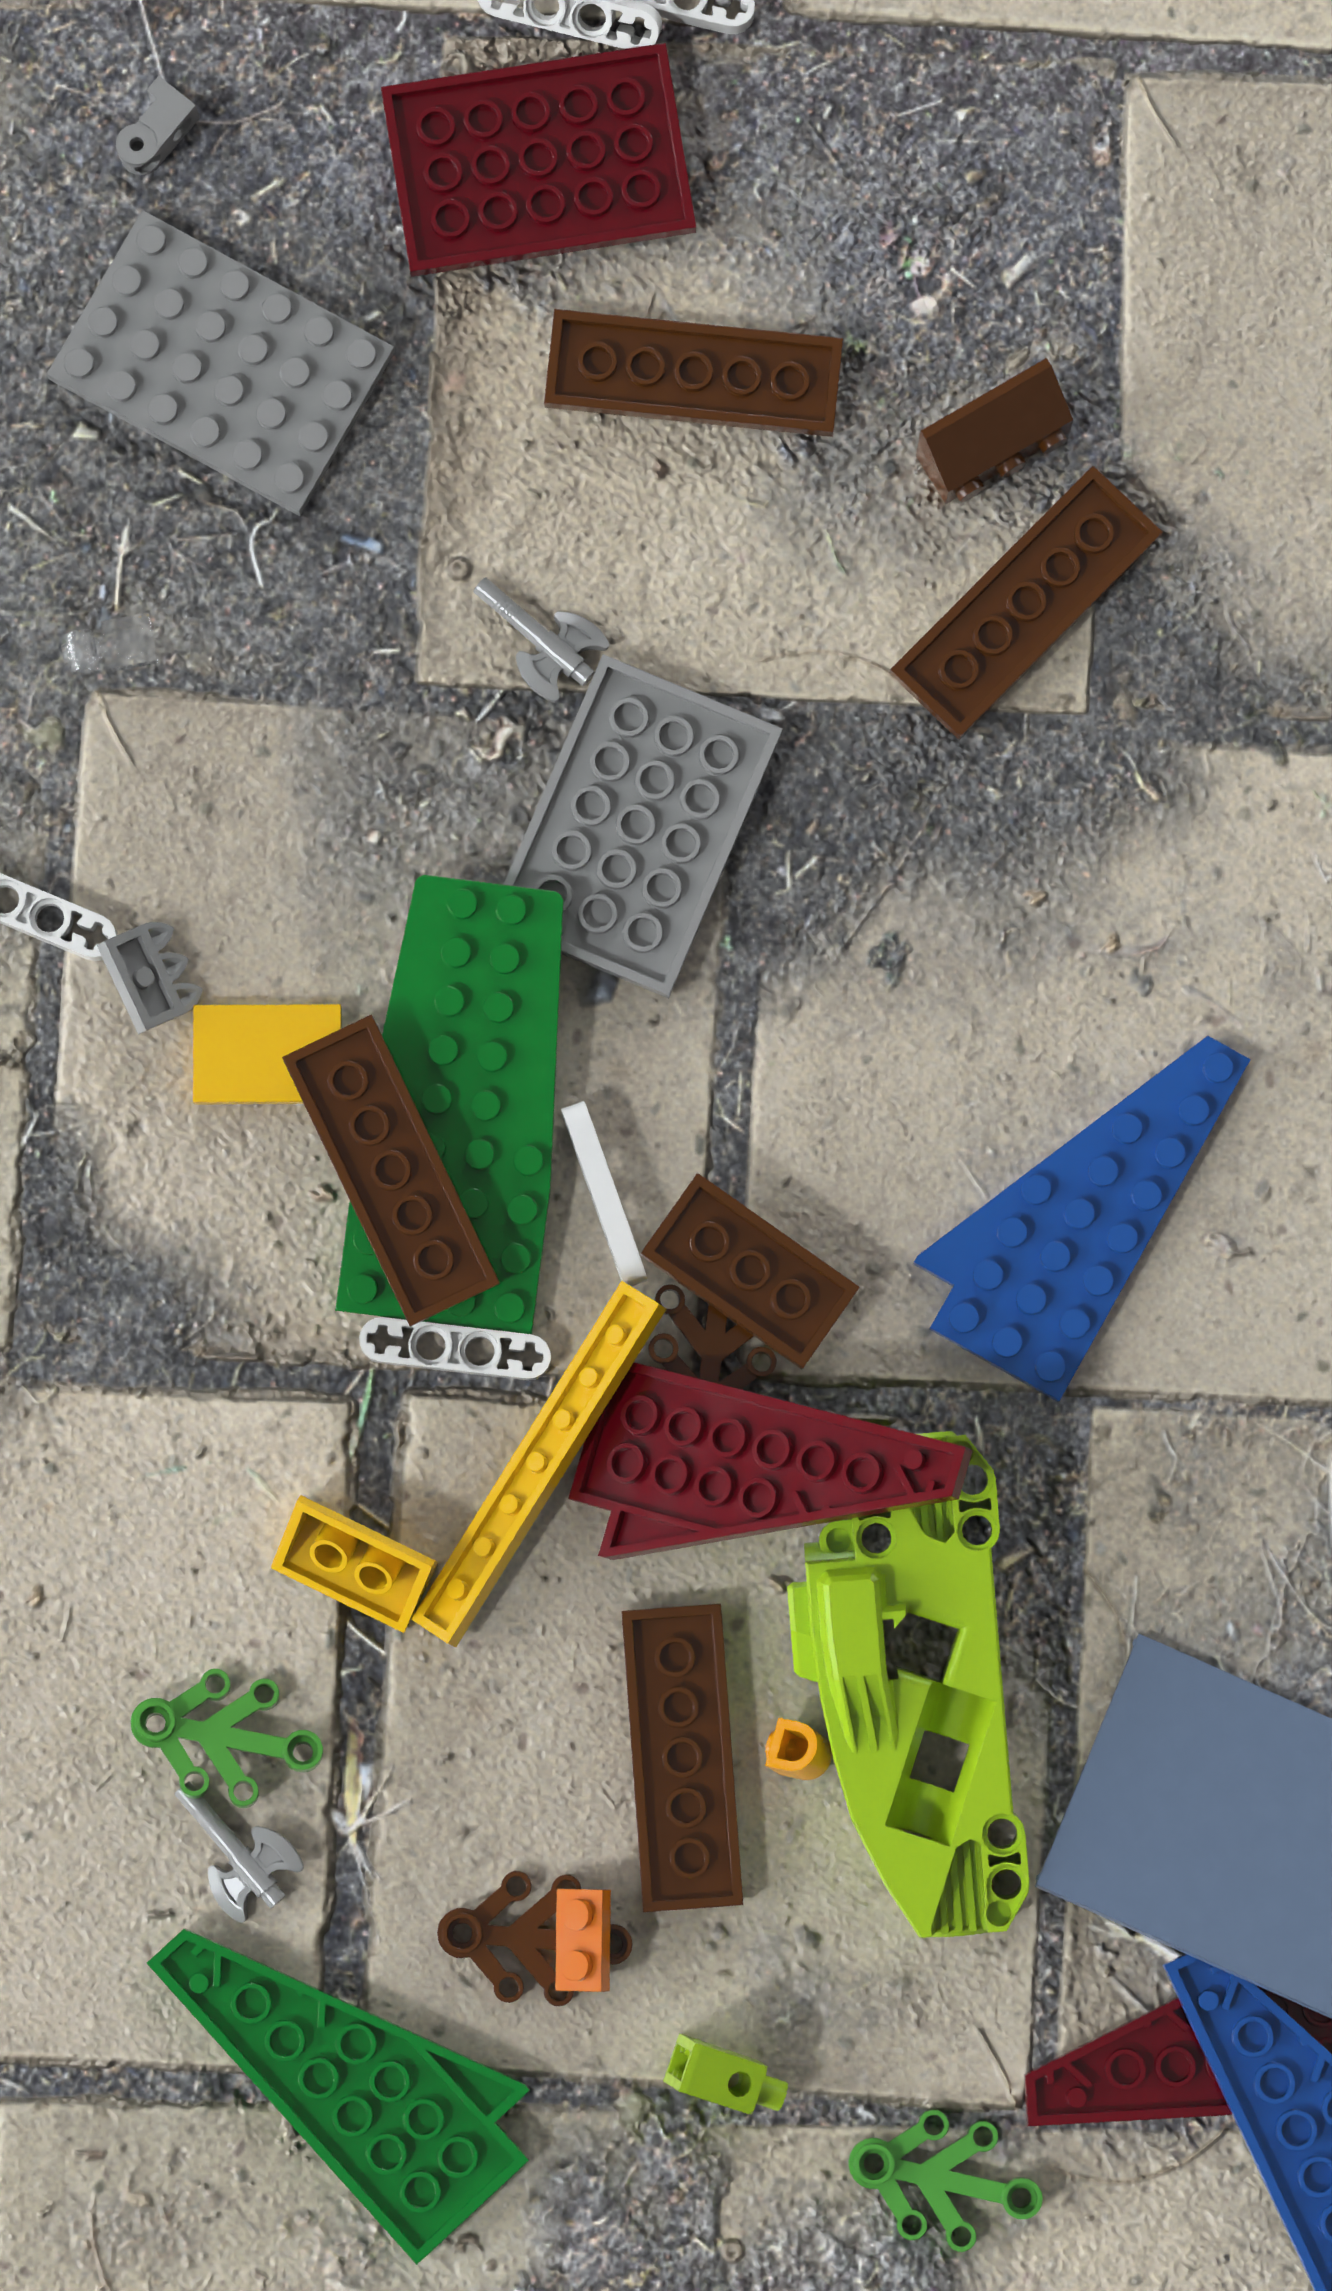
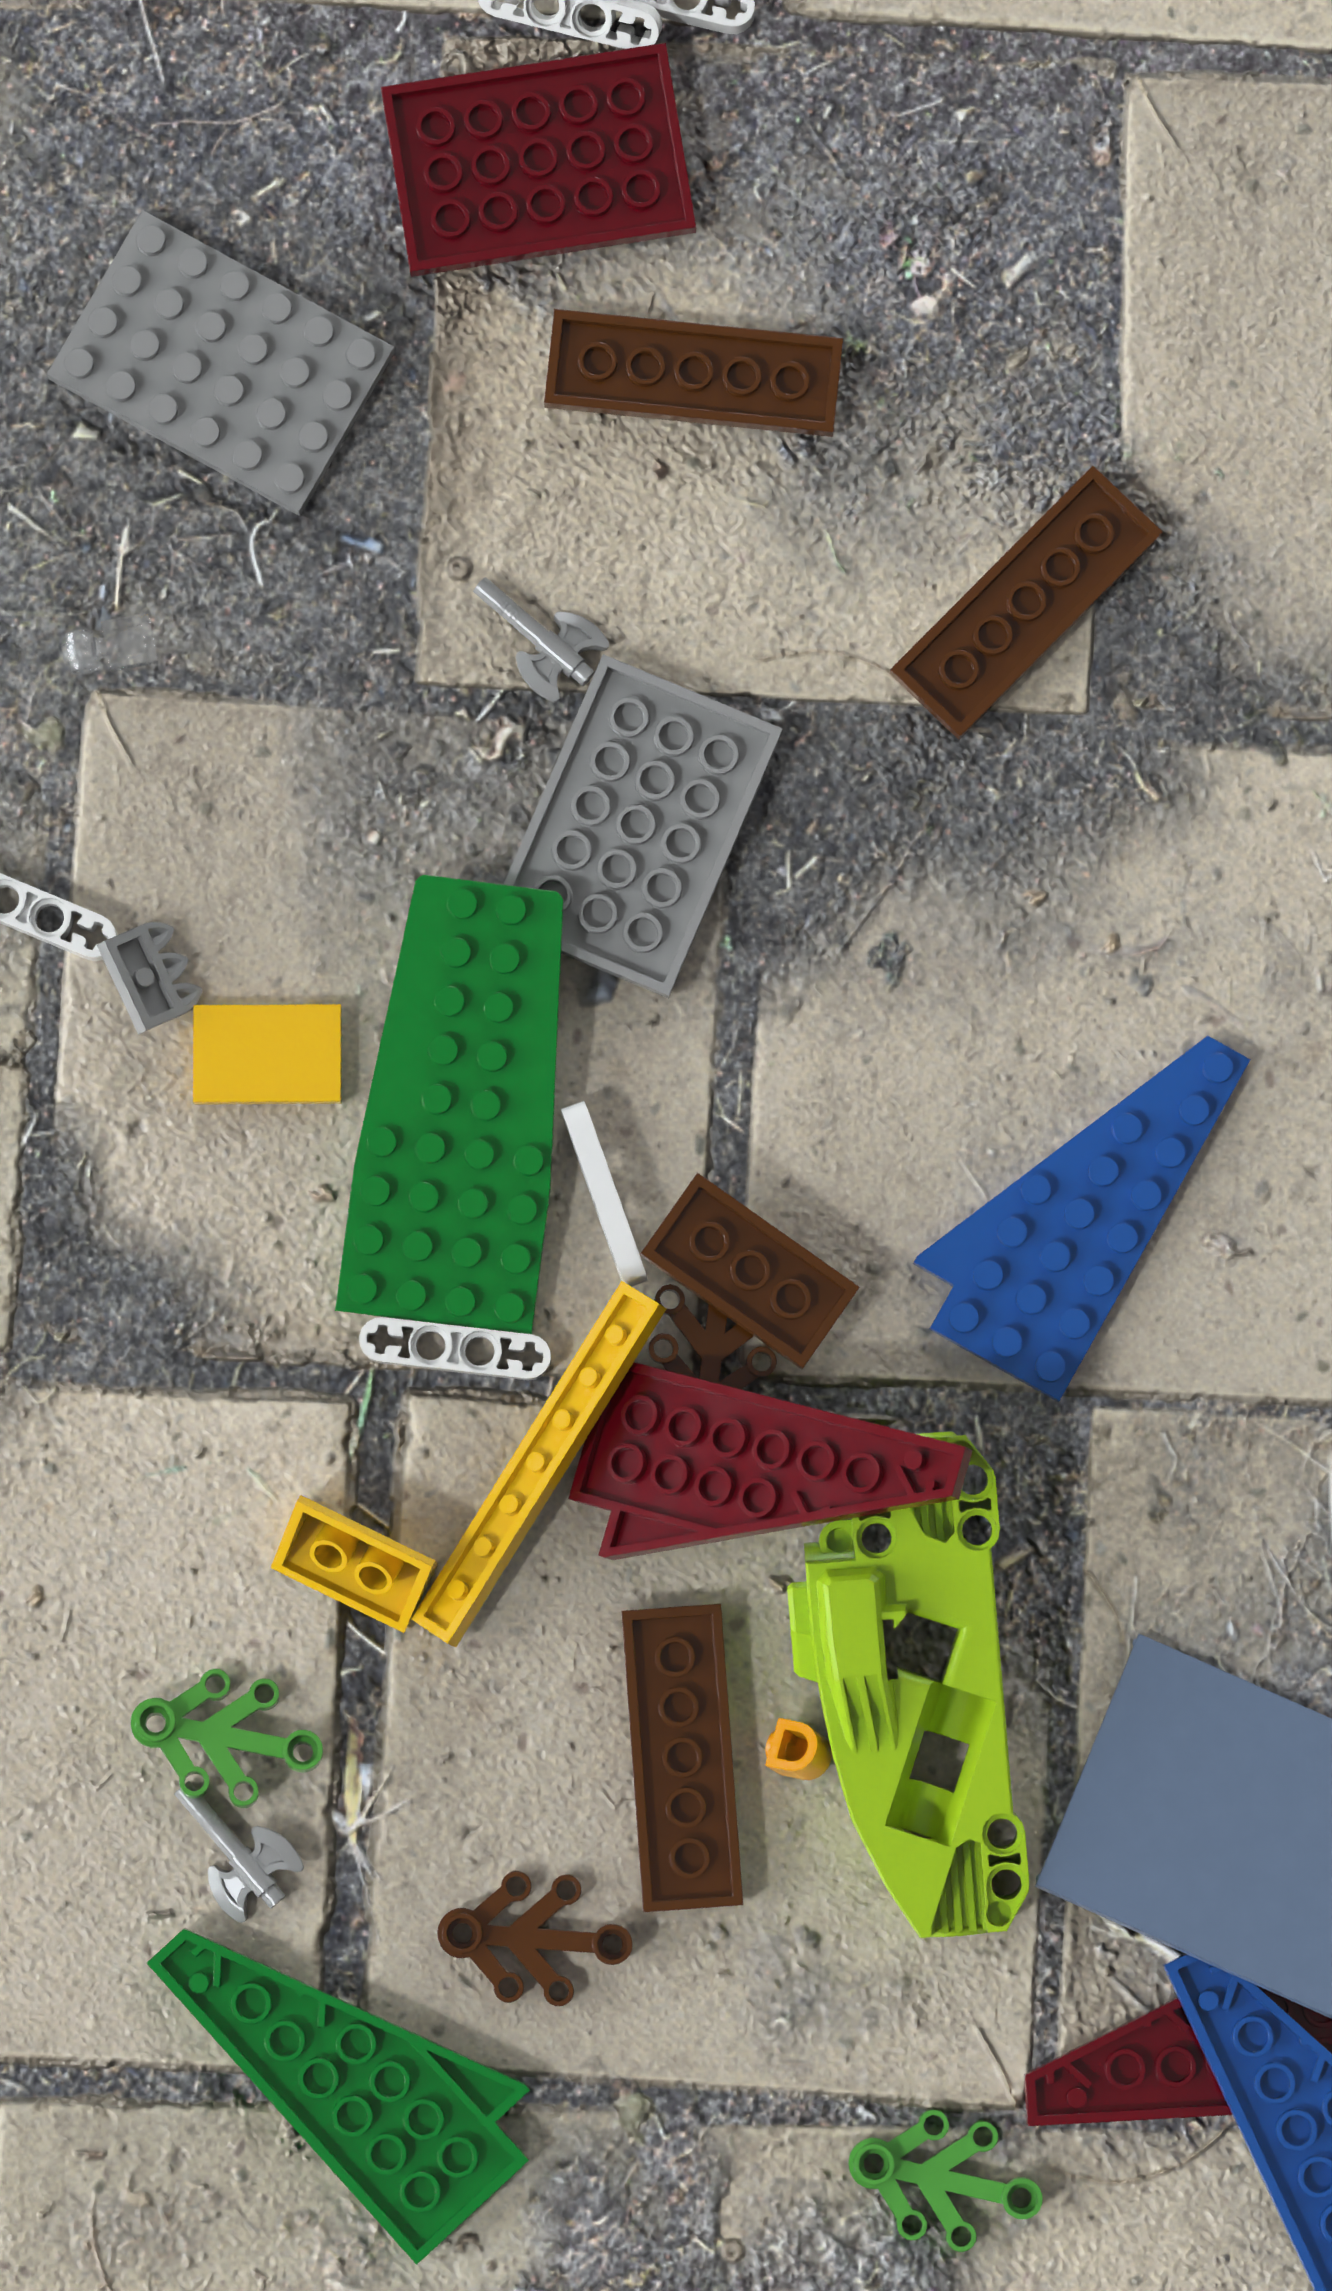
light grey leg [116,76,200,175] -> none
reddish brown plate [282,1014,500,1327] -> none
orange plate [555,1889,611,1992] -> none
lime torso [663,2033,788,2115] -> none
reddish brown slope [916,358,1073,504] -> none

